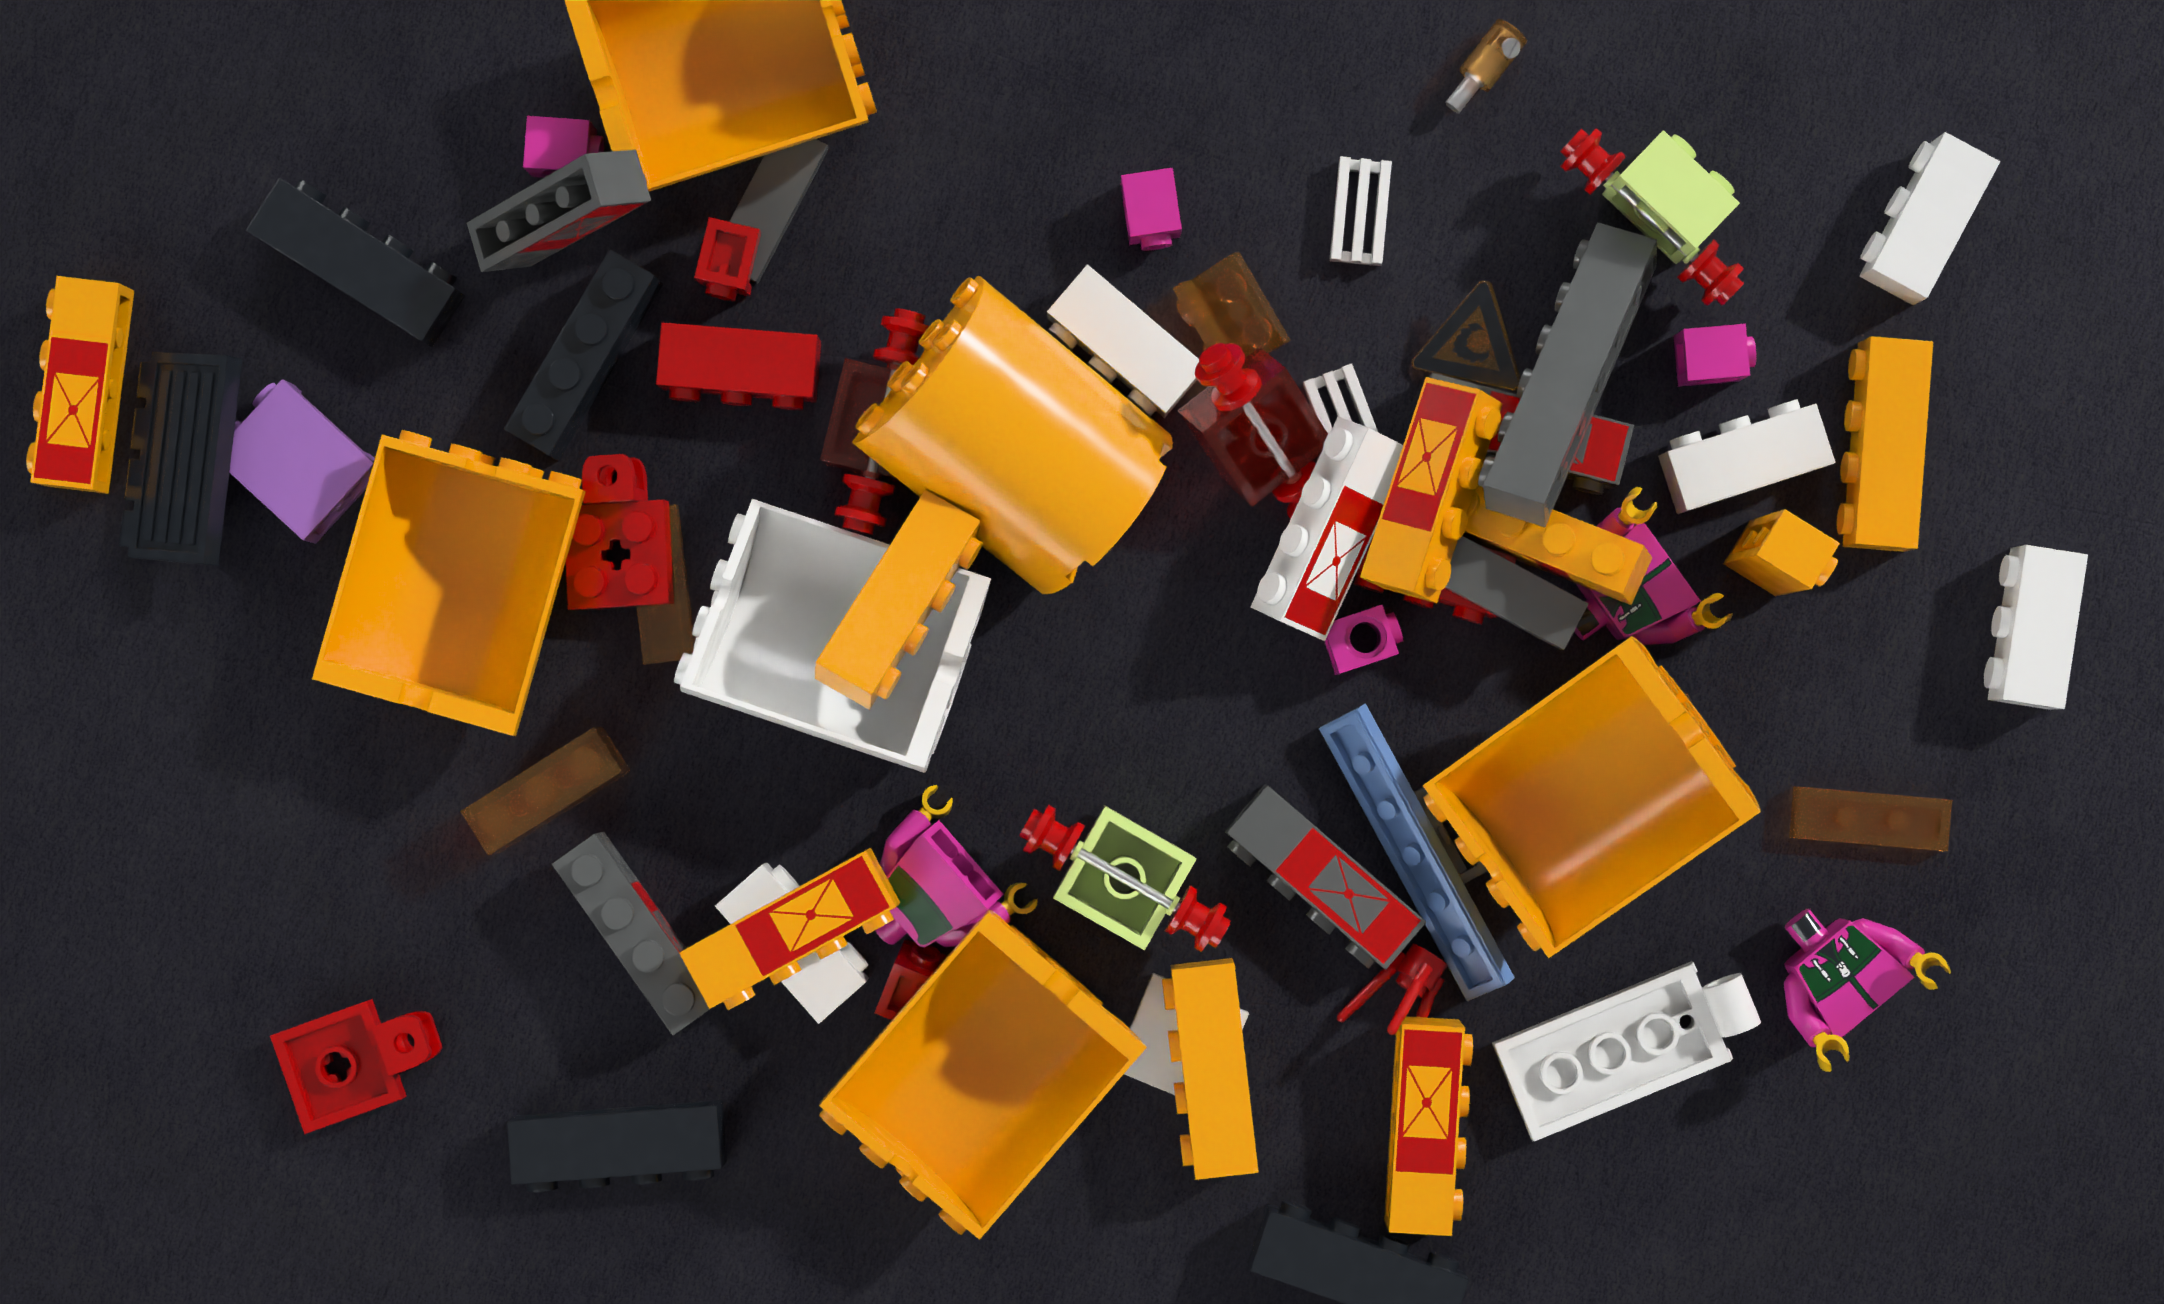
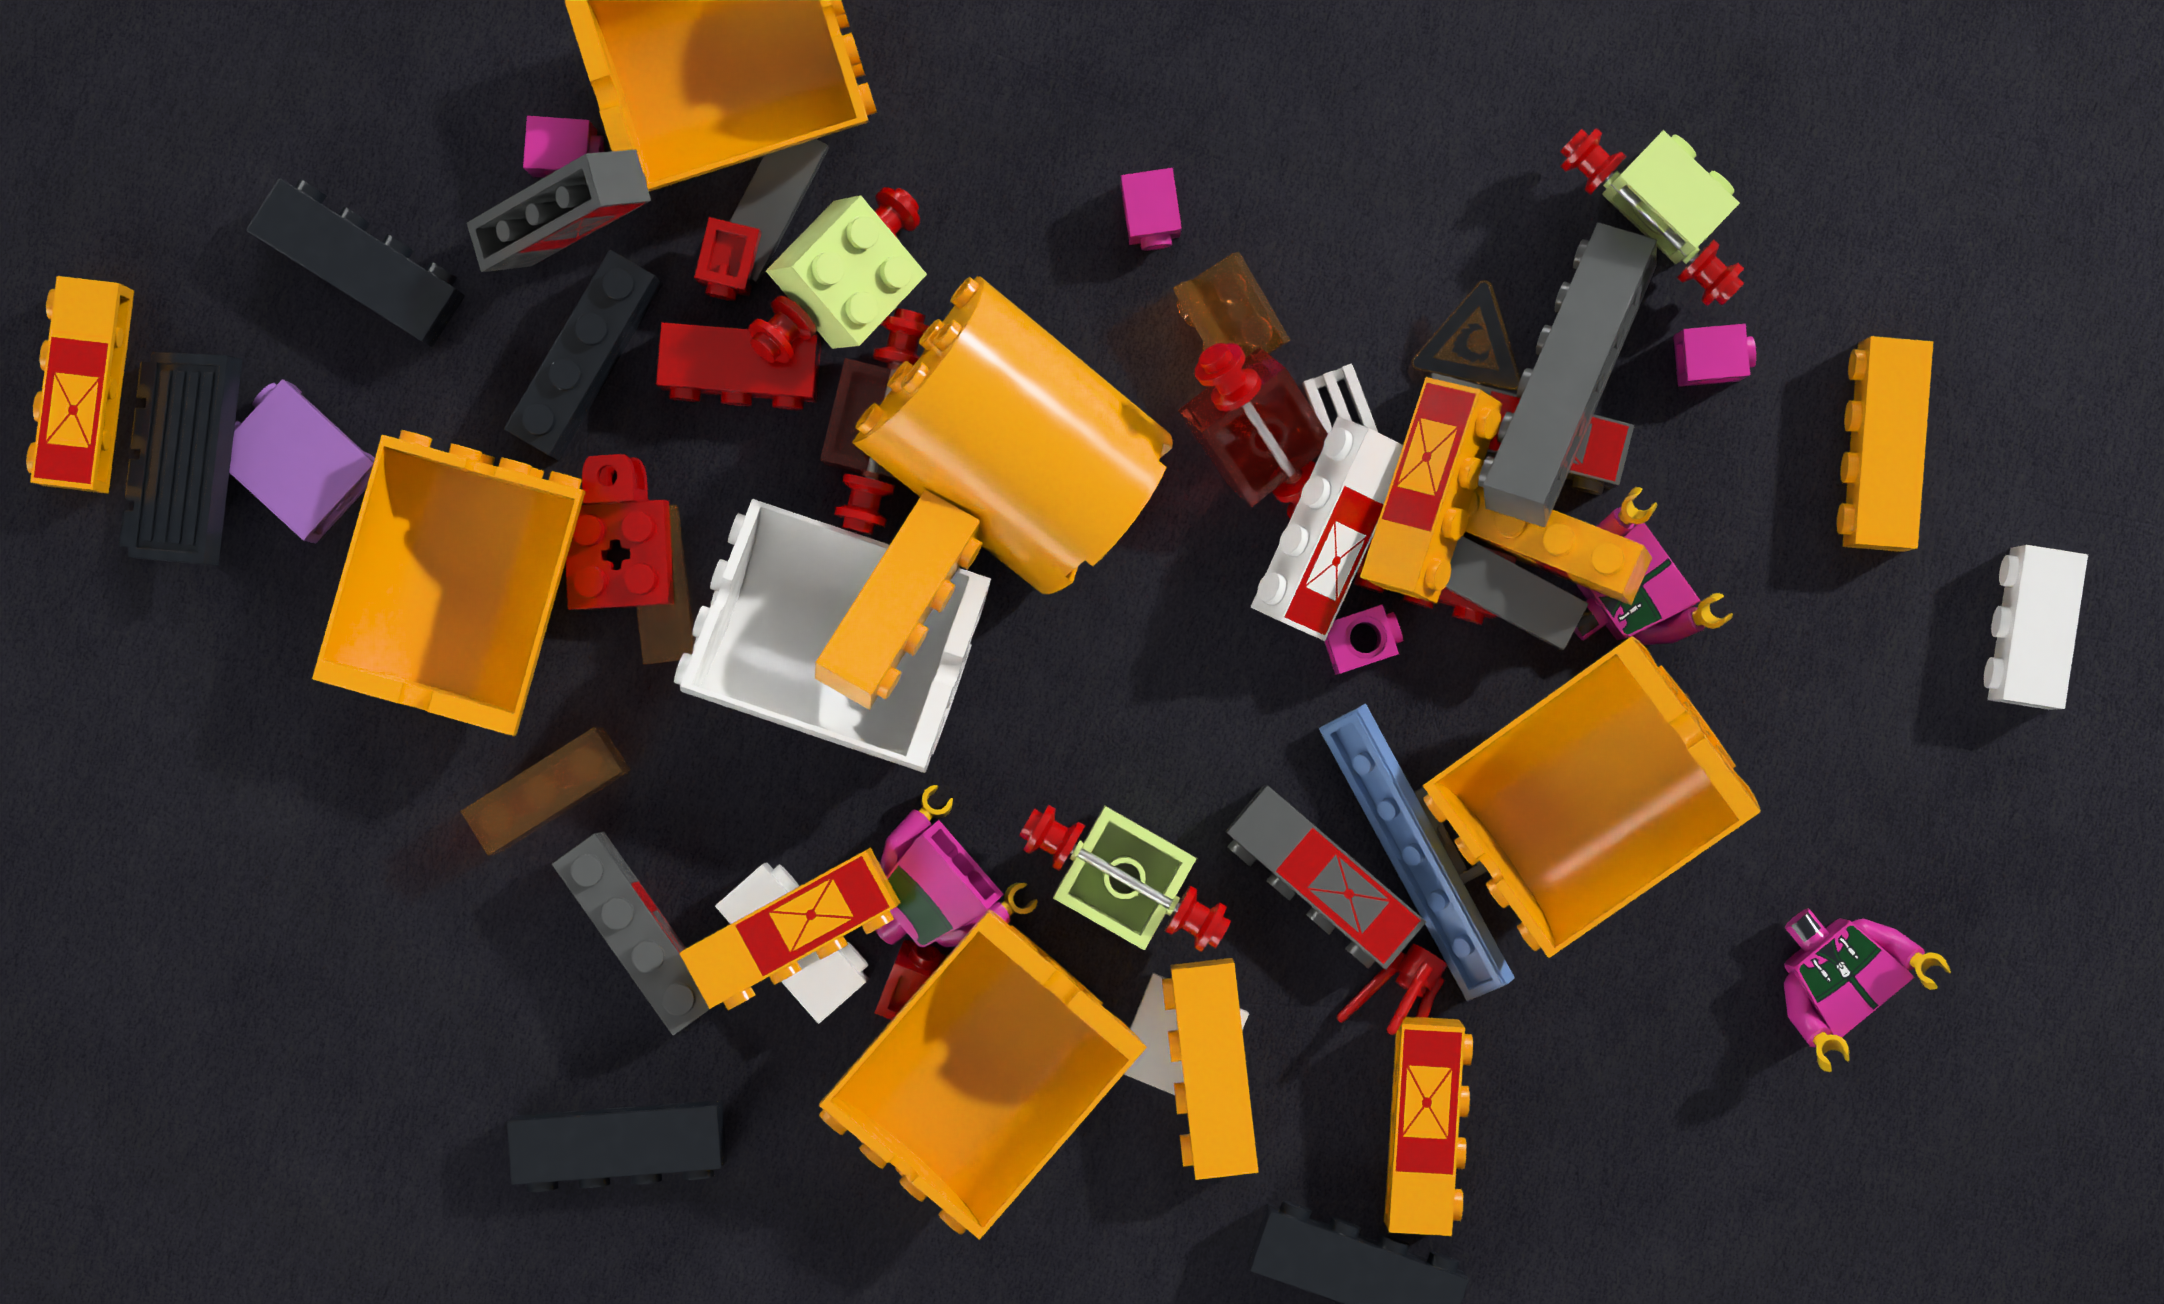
red plate [270,999,442,1134] -> none
white brick [1047,264,1199,418] -> none
white tile [1330,156,1392,266] -> none
clear orange piece [1445,19,1527,113] -> none
white hinge [1492,961,1761,1141] -> none
white brick [1658,399,1836,514] -> none
light orange brick [1723,509,1840,596] -> none
clear orange tile [1789,786,1952,851] -> none
white brick [1859,132,2000,305] -> none
none -> yellowish green brick [749,187,927,363]

